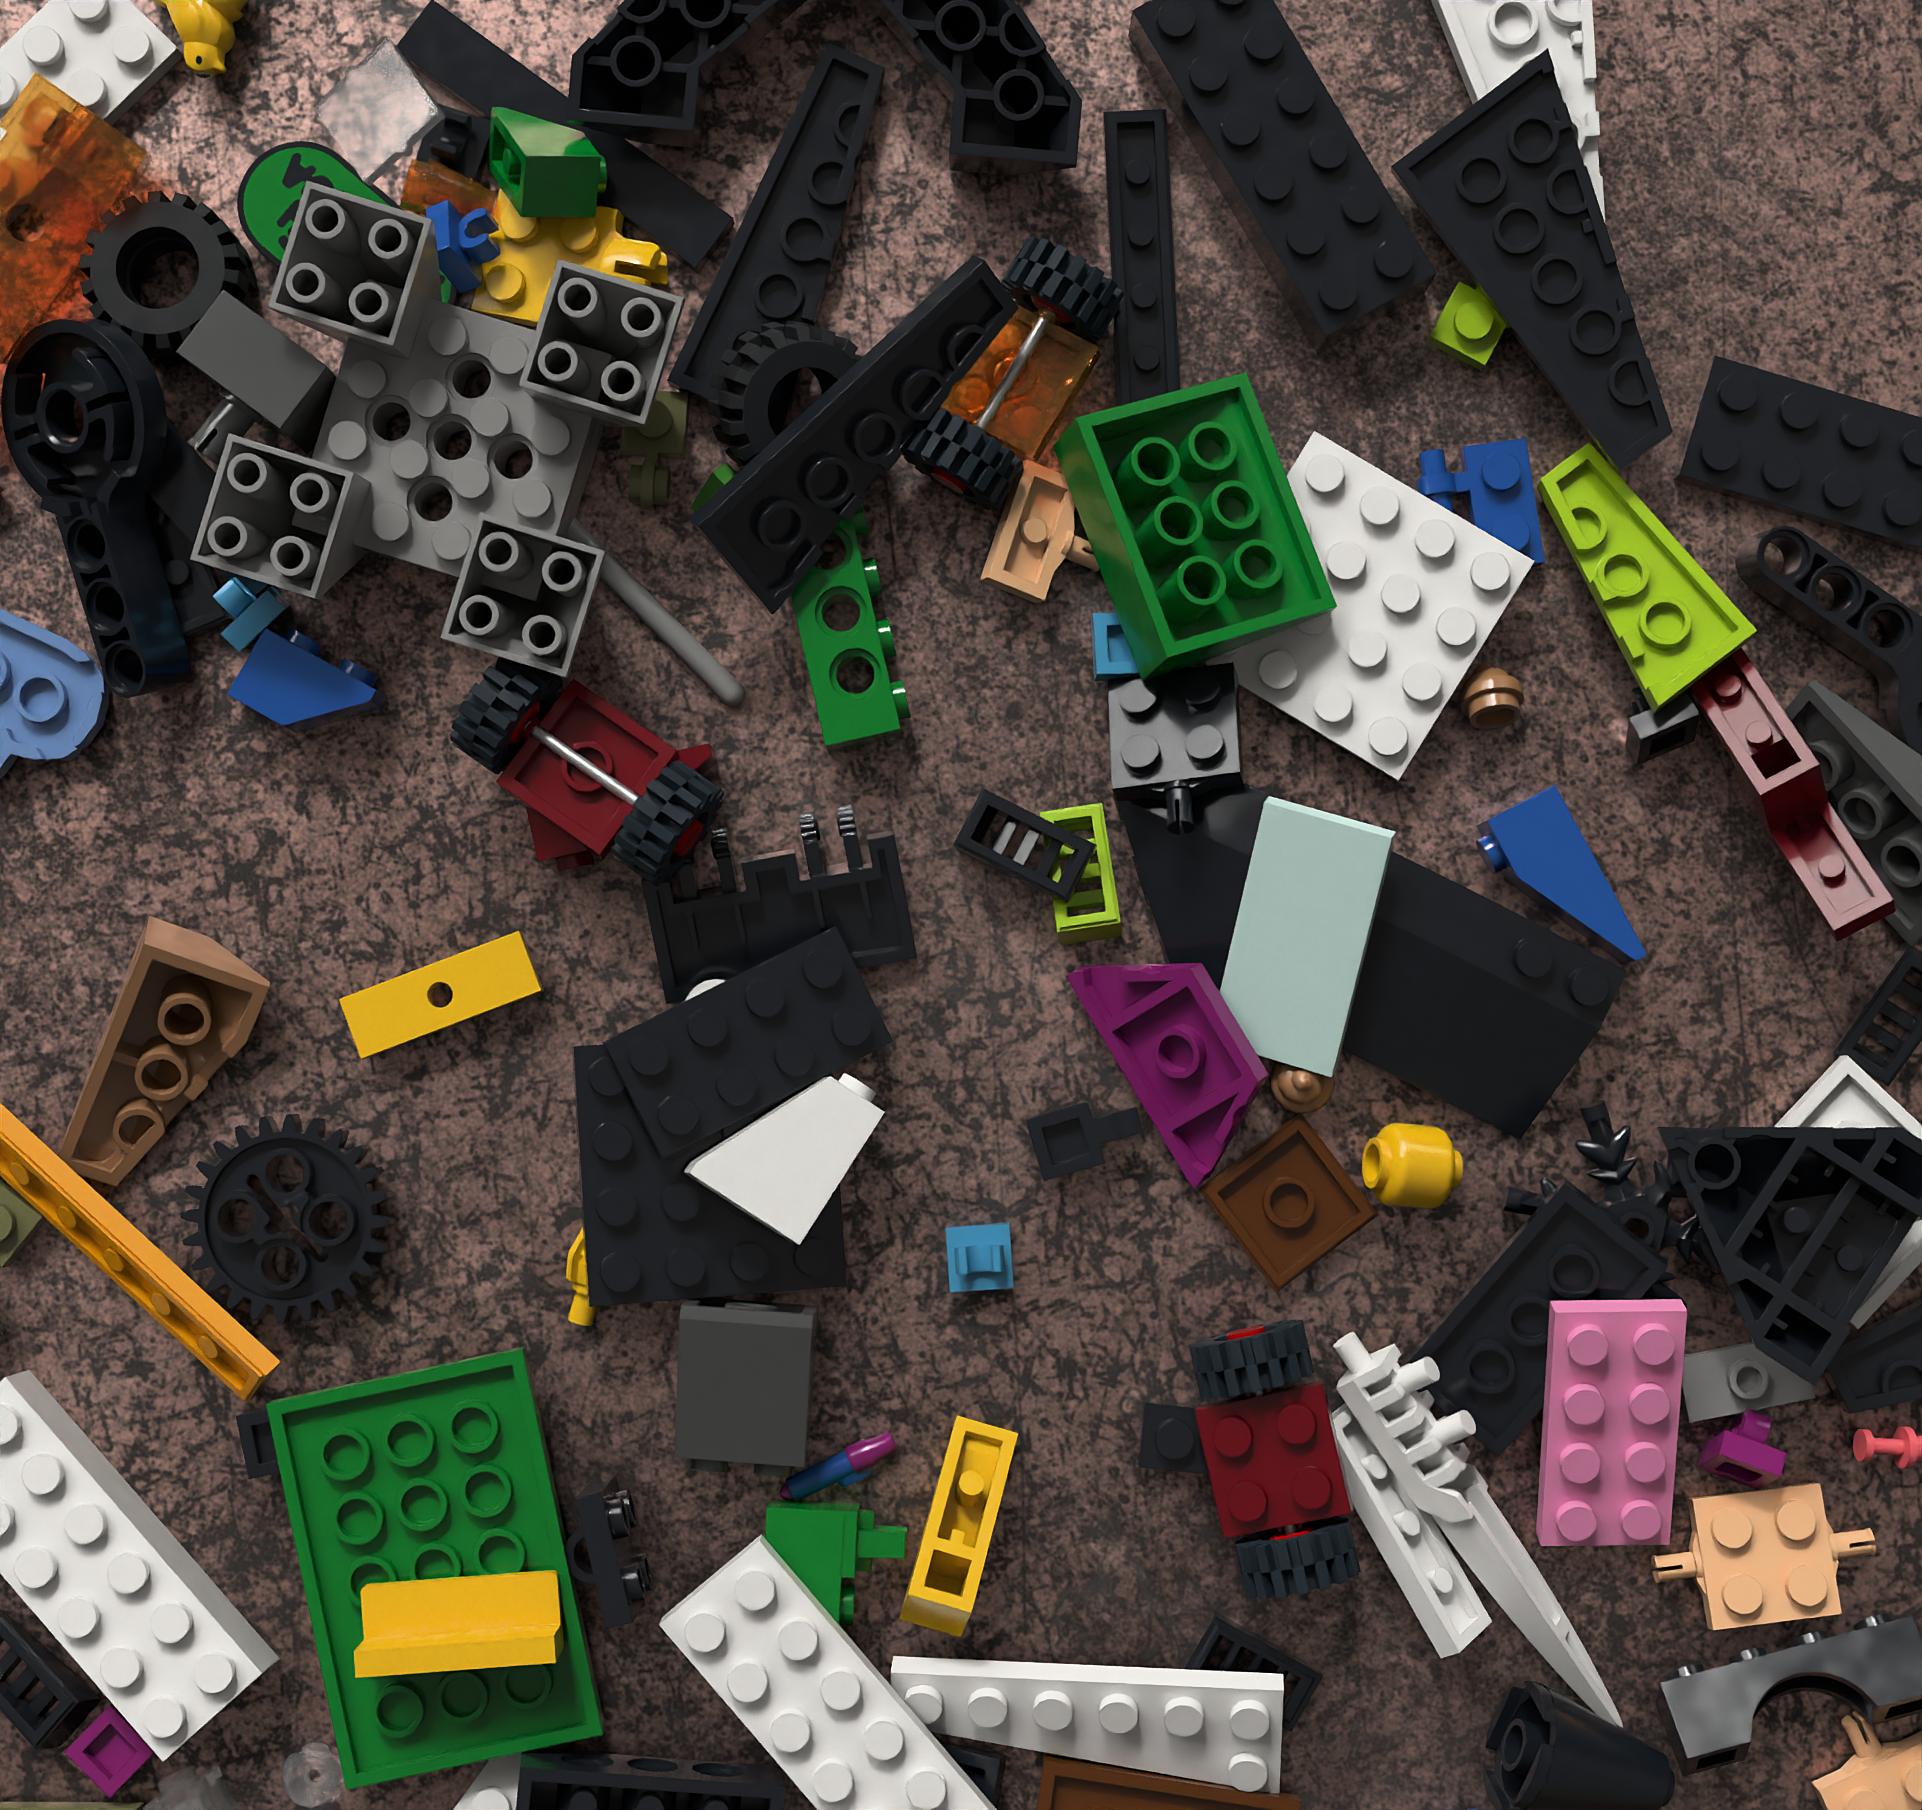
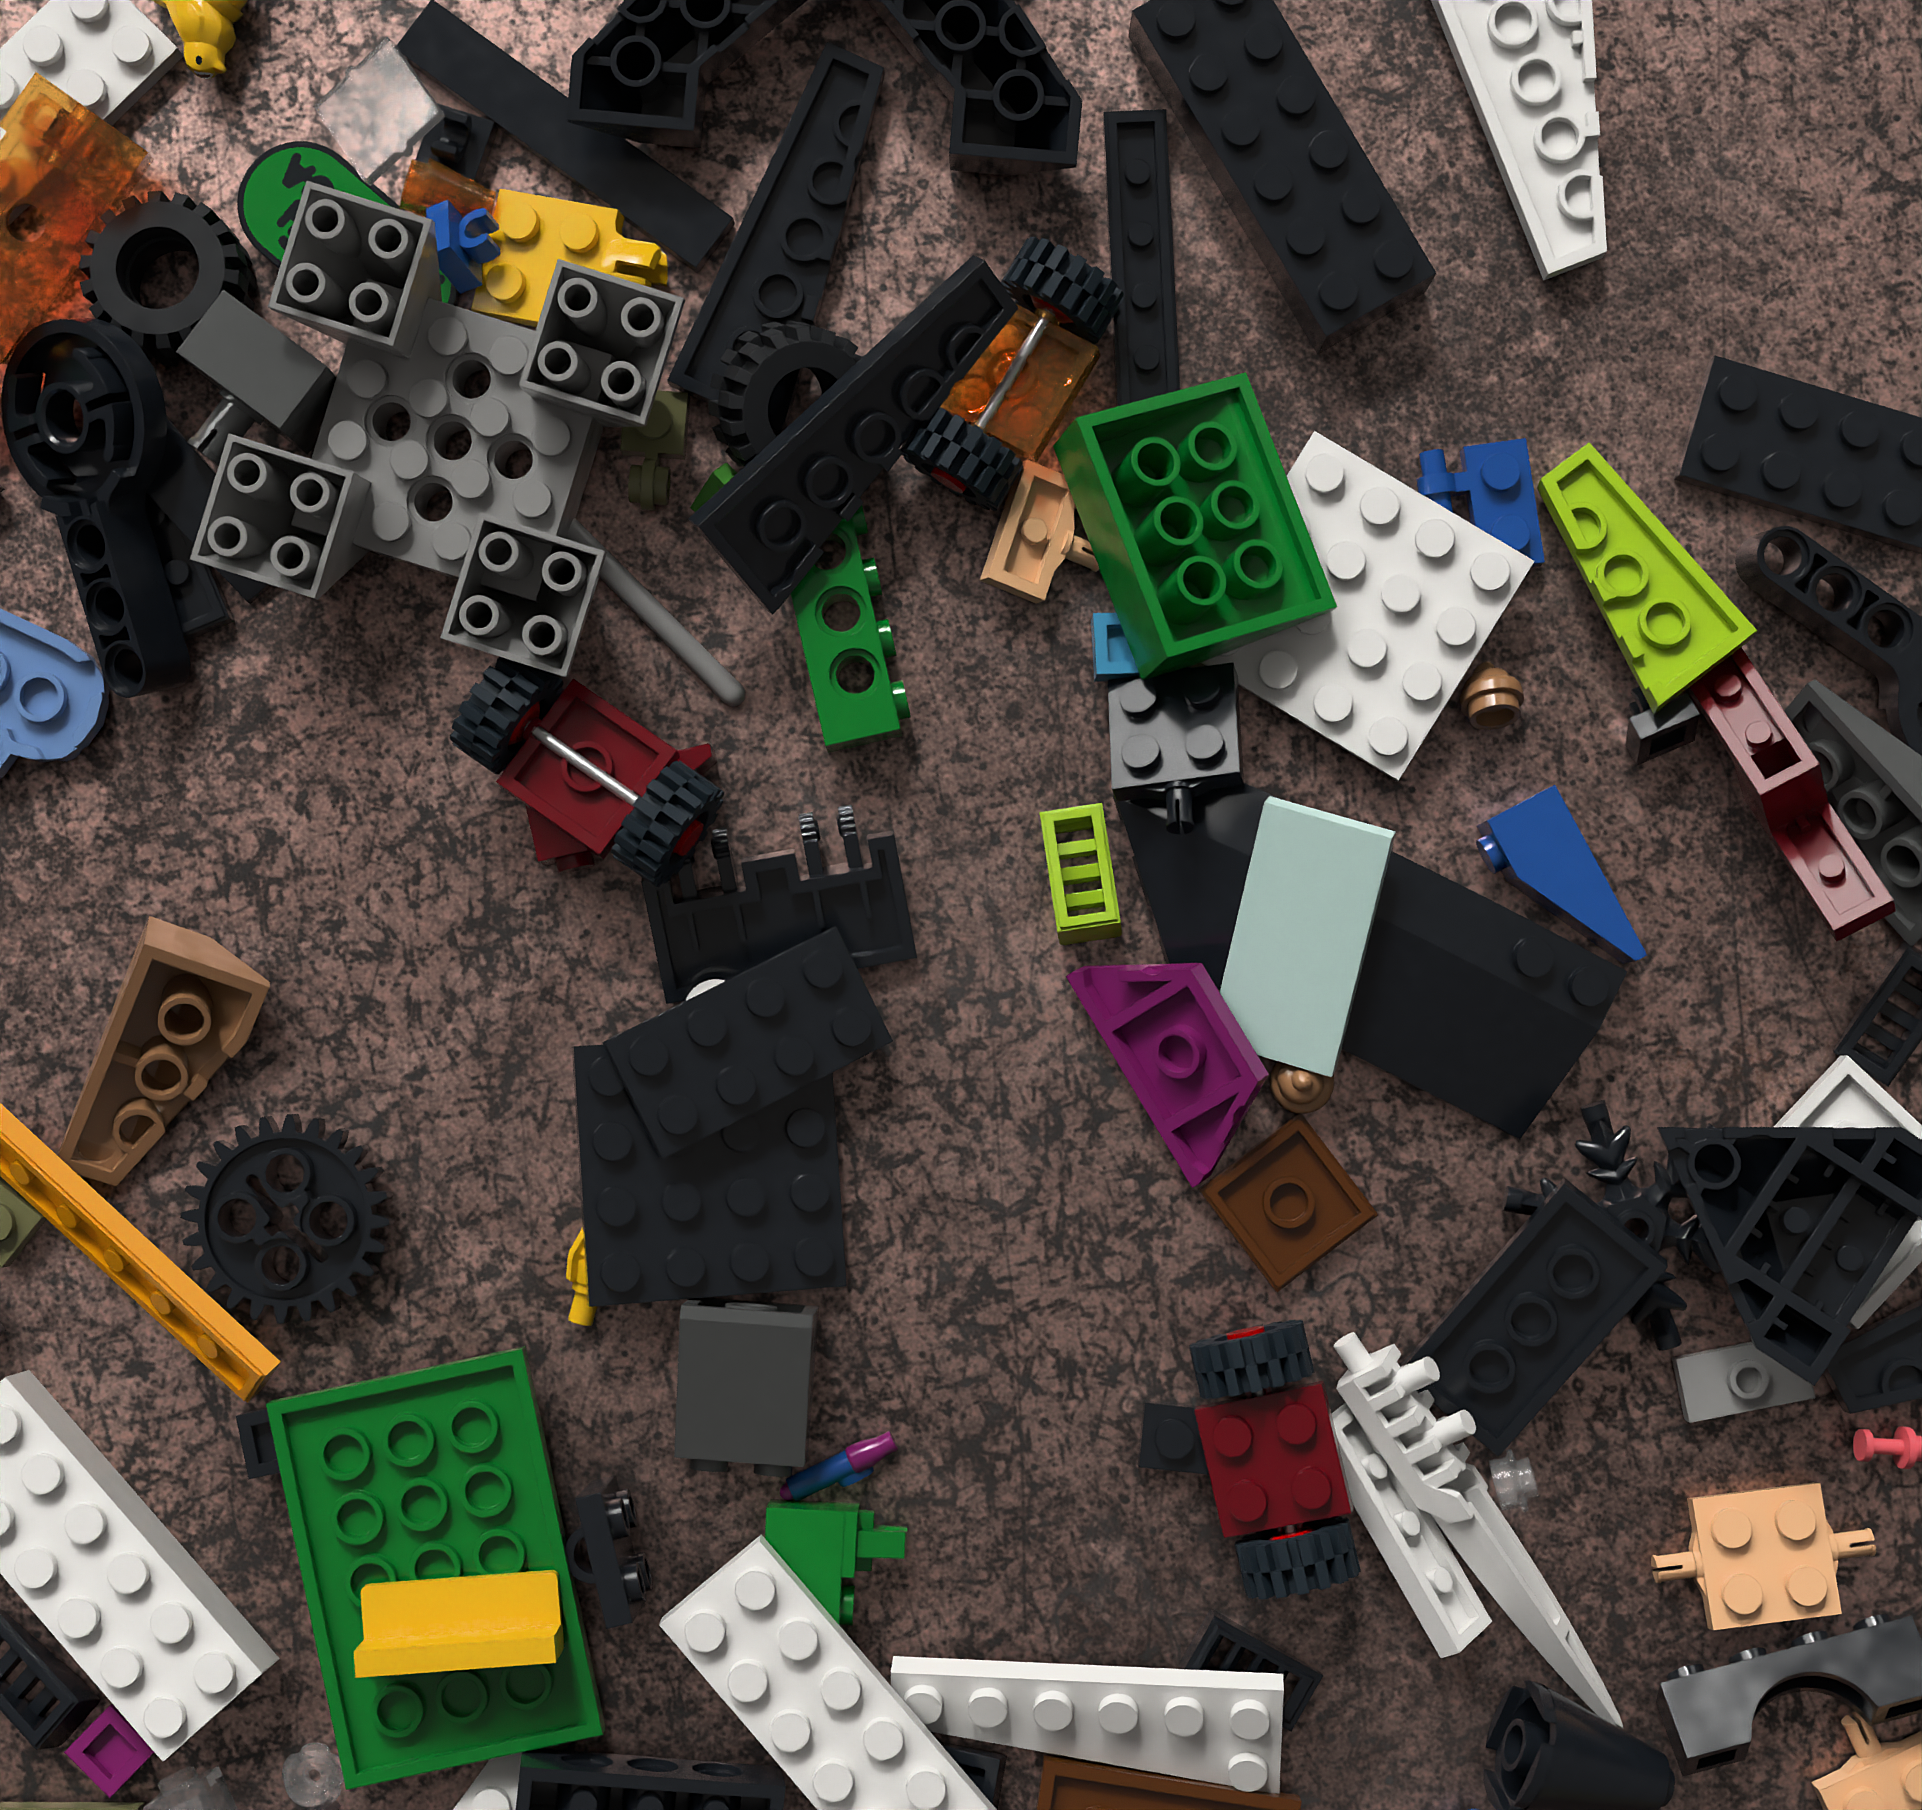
dark azure tile [213,577,291,652] -> none
blue slope [227,627,388,733] -> none
yellow tile [339,931,544,1059] -> none
green slope [487,107,607,217] -> none
white slope [683,1073,885,1245] -> none
yellow slope [899,1415,1018,1637] -> none
dark azure tile [945,1223,1014,1292] -> none
black slope [953,788,1097,903] -> none
black plate [1026,1101,1143,1181] -> none
yellow head [1362,1123,1463,1209] -> none
black wing [1391,48,1673,473] -> none
lime plate [1426,281,1507,371] -> none
bright pink plate [1536,1299,1687,1546] -> none
magenta tile [1697,1410,1787,1490] -> none
none -> clear plate [1489,1449,1539,1513]

